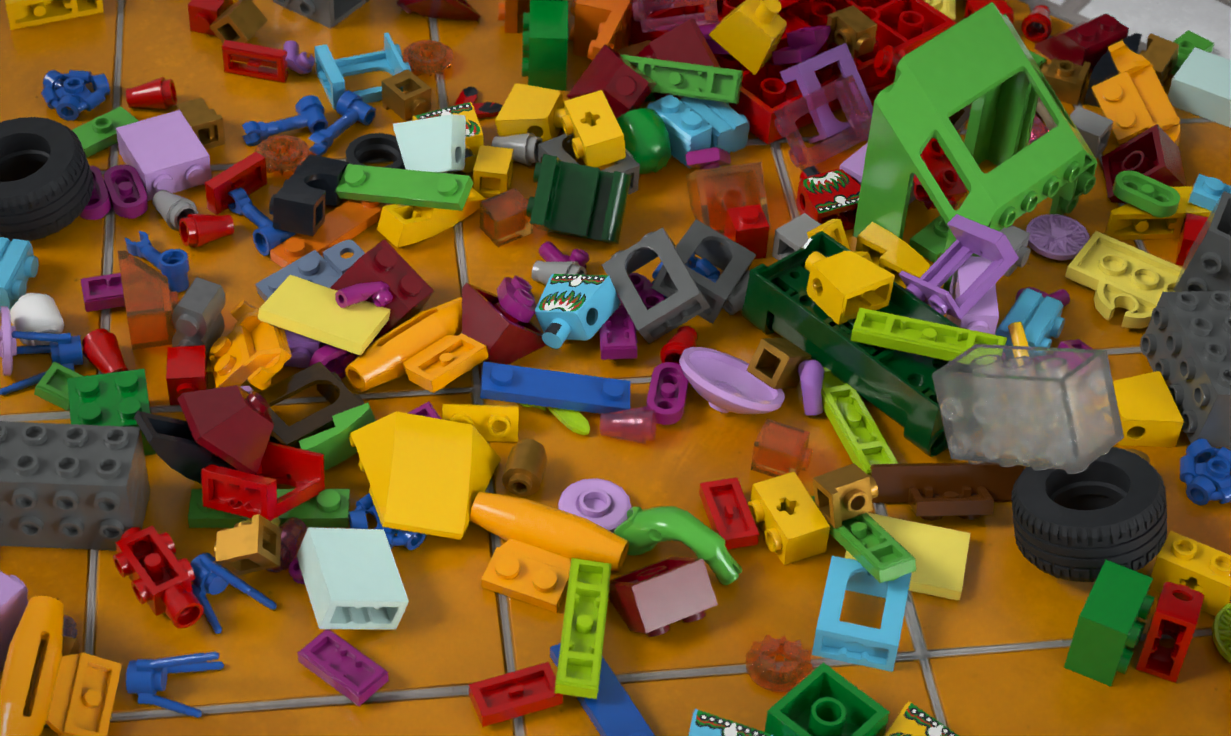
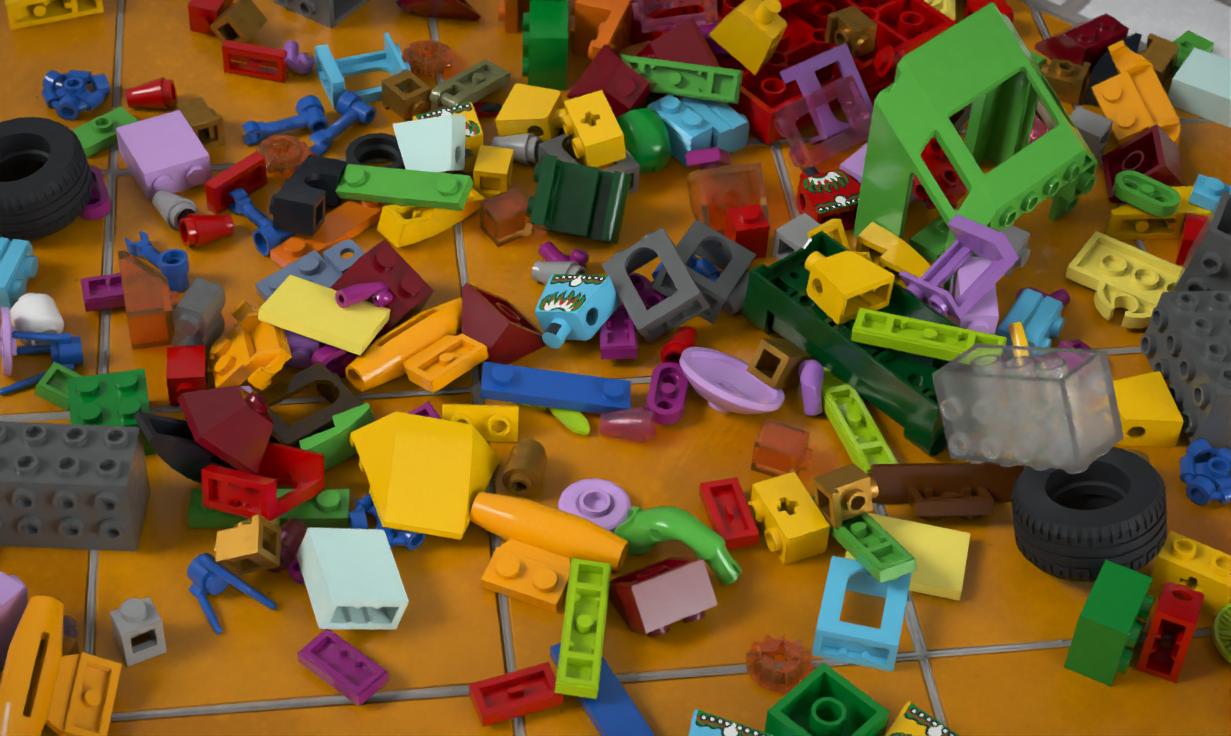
red cone [82,328,129,374] -> none
magenta plate [104,165,148,219] -> none
red brick [113,525,204,629] -> none
blue plant [126,652,224,718] -> none
magenta plate [497,276,536,323] -> none
magenta slope [772,25,831,65] -> none
red cone [1021,5,1052,42] -> none
lavender wheel [1026,214,1089,260] -> none
none -> light grey brick [110,597,167,667]
none -> olive plate [430,59,511,107]

